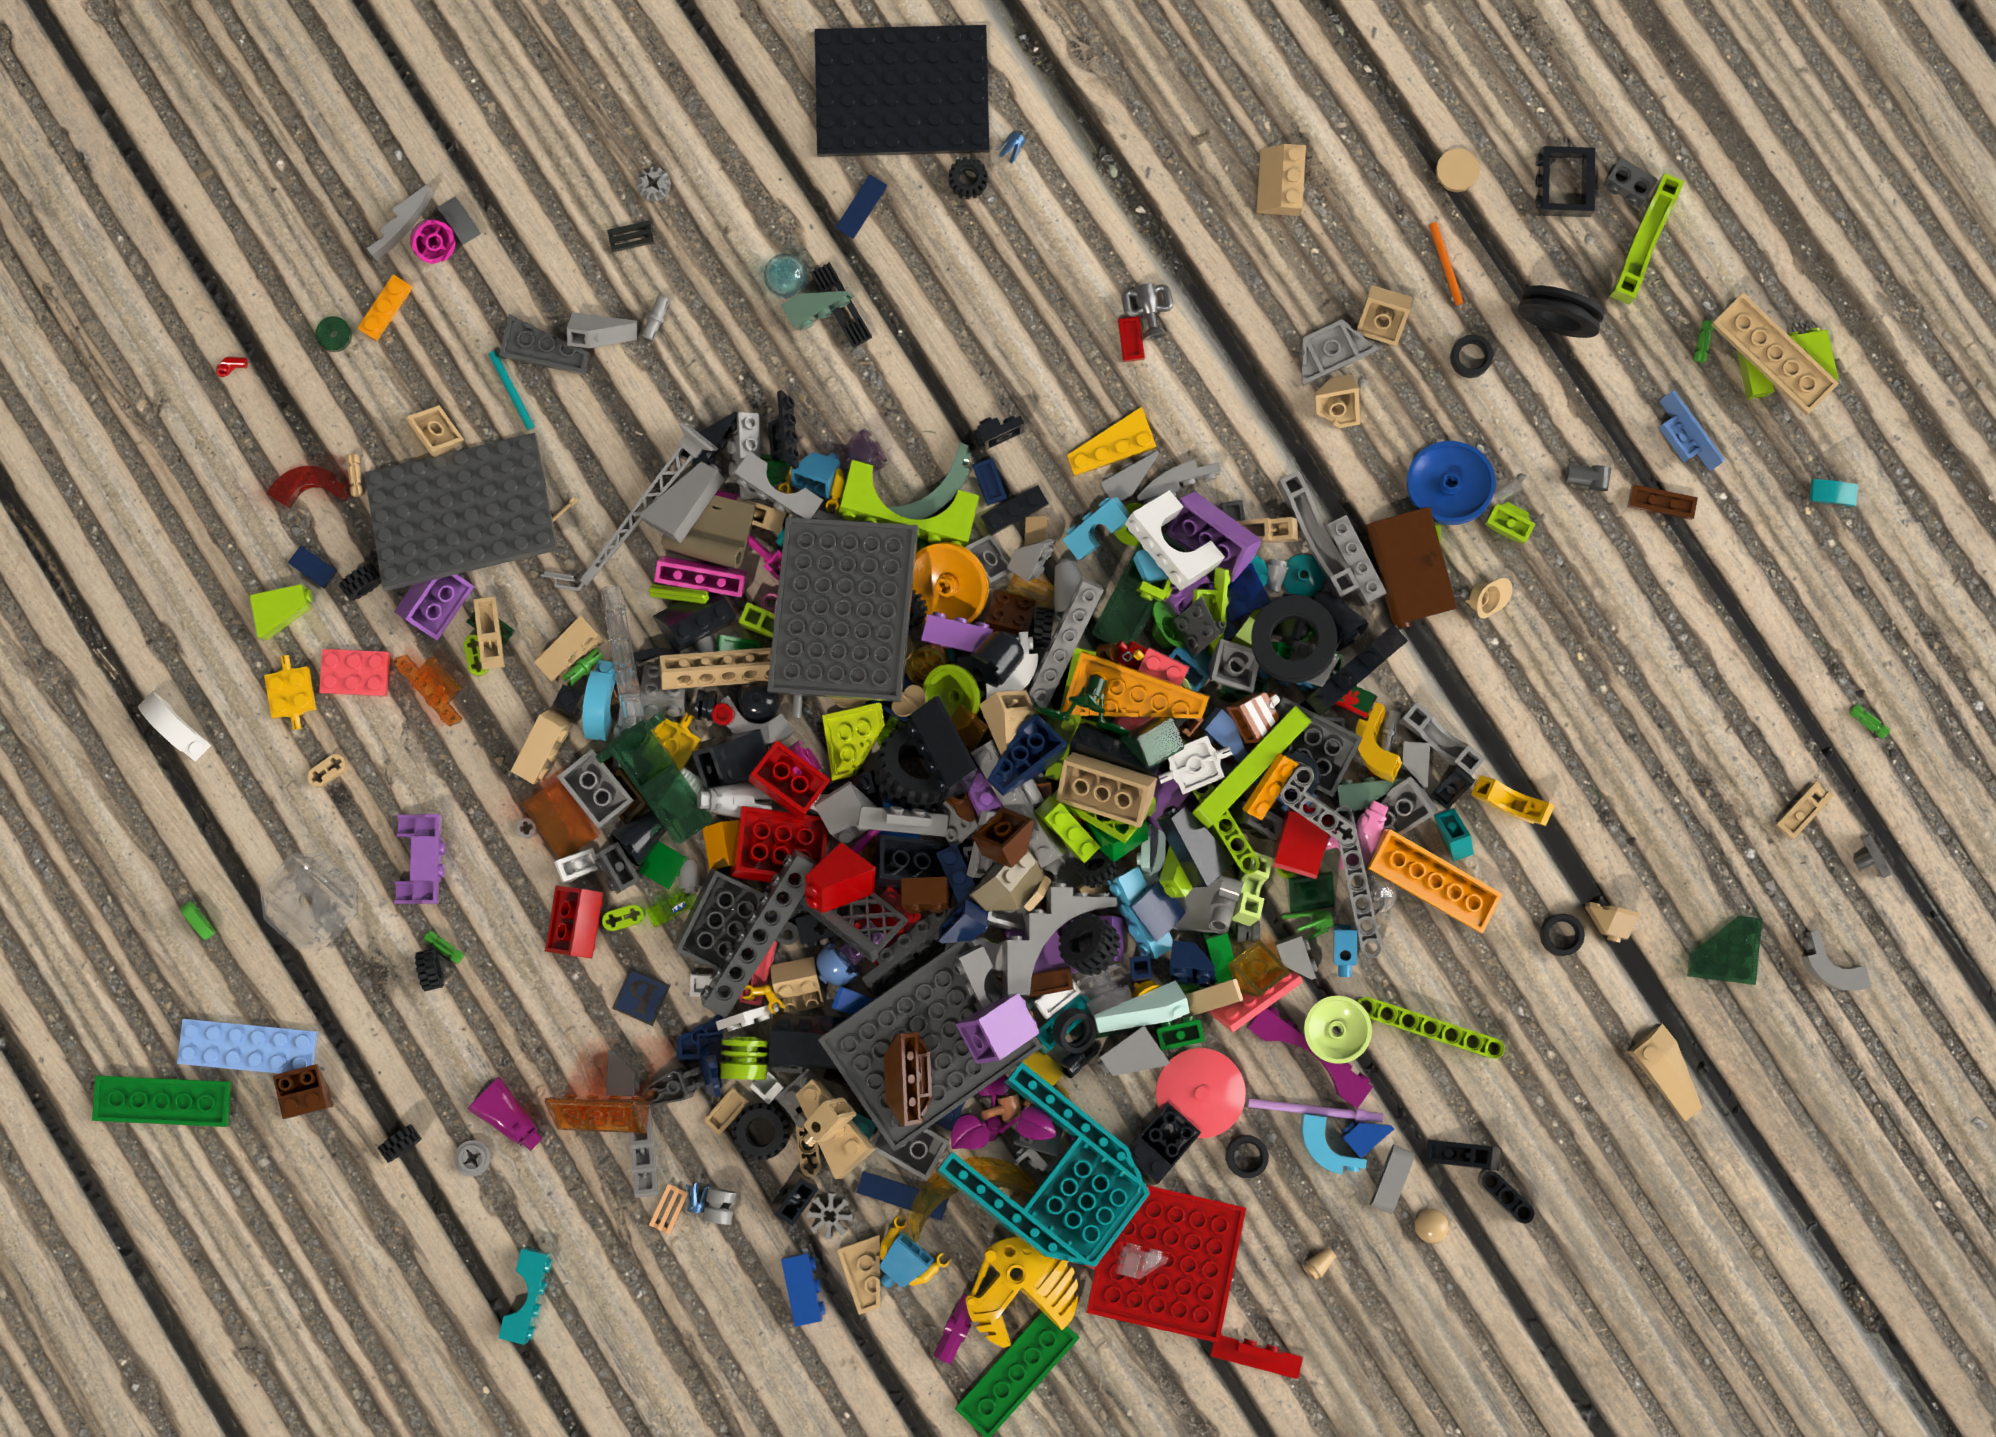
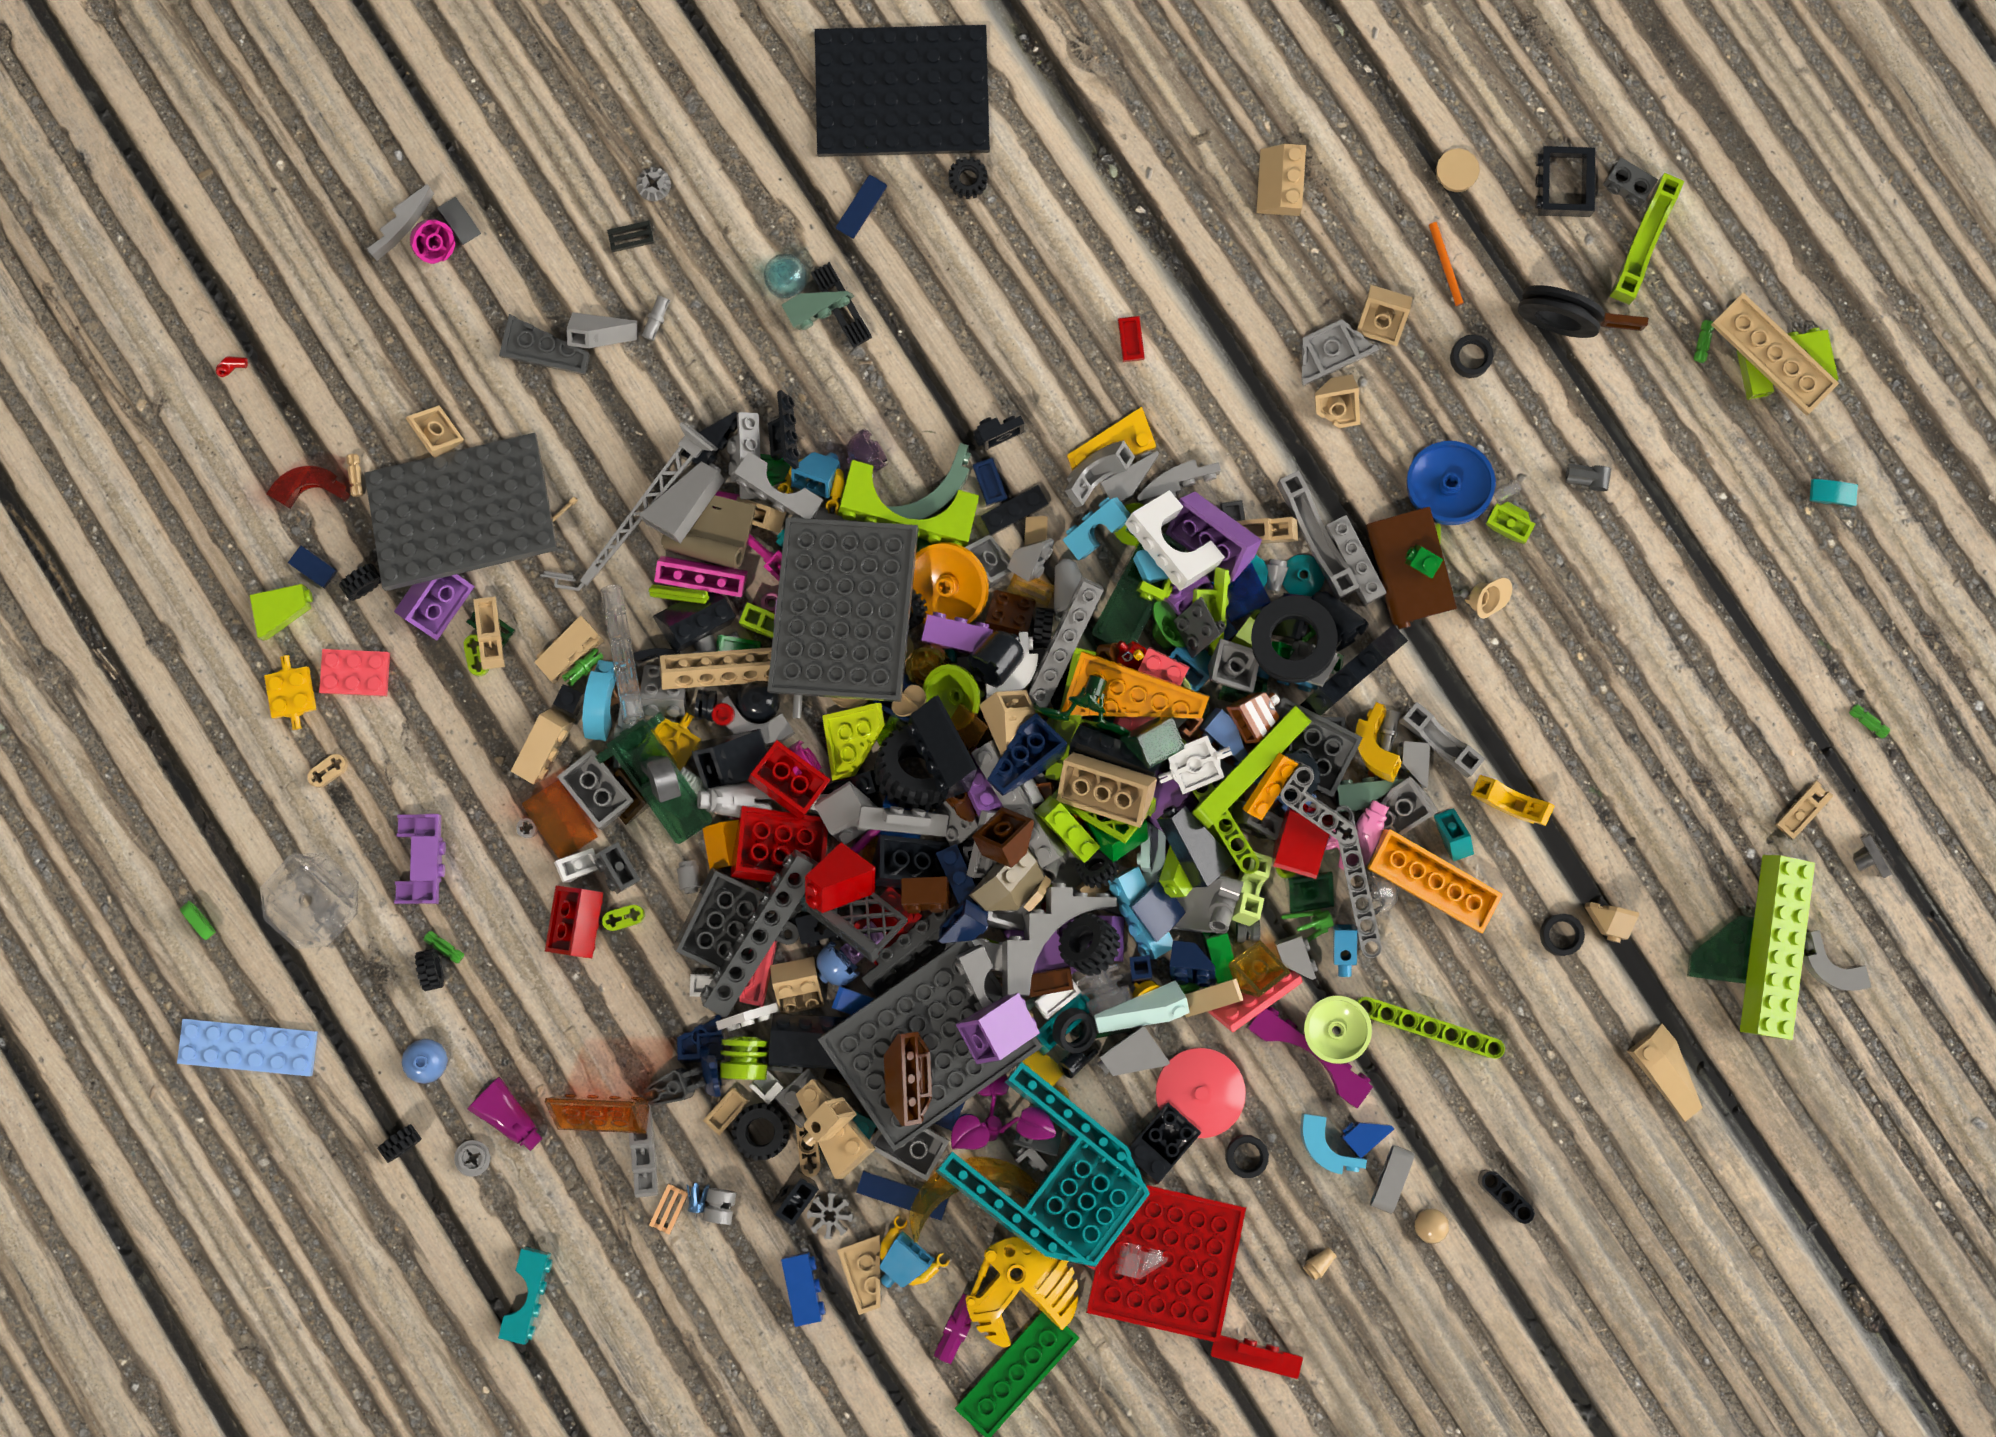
green plate [92,1075,232,1127] -> none
white arch [138,691,211,762] -> none
reddish brown slope [273,1064,333,1119] -> none
clear green piece [315,316,352,352] -> none
light orange plate [357,275,413,341] -> none
clear orange bracket [393,655,463,727] -> none
teal bar [488,351,535,431] -> none
dark grey slope [606,1050,641,1097] -> none
black cone [610,807,673,867] -> none
clear smoke piece [612,967,671,1026] -> none
green piece [639,841,687,889] -> none
clear neon green leg [646,892,692,928] -> none
yellow arm [742,985,785,1015] -> none
nougat piece [981,1093,1032,1121] -> none
flat silver piece [996,131,1026,164] -> none
flat silver piece [1121,283,1173,340] -> none
green brick [1155,1016,1205,1051] -> none
lavender bar [1248,1098,1383,1123] -> none
piece [1335,686,1378,718] -> none
black slope [1426,1140,1501,1171] -> none
black slope [1431,766,1475,810] -> none
reddish brown plate [1627,484,1698,520] -> none
medium blue bracket [1658,390,1725,471] -> none
none -> medium blue cylinder [401,1038,448,1084]
none -> flat silver brick [640,755,681,803]
none -> light grey arch [1065,440,1135,507]
none -> green bracket [1405,544,1443,579]
none -> reddish brown tile [1600,313,1649,331]
none -> lime brick [1740,855,1815,1040]

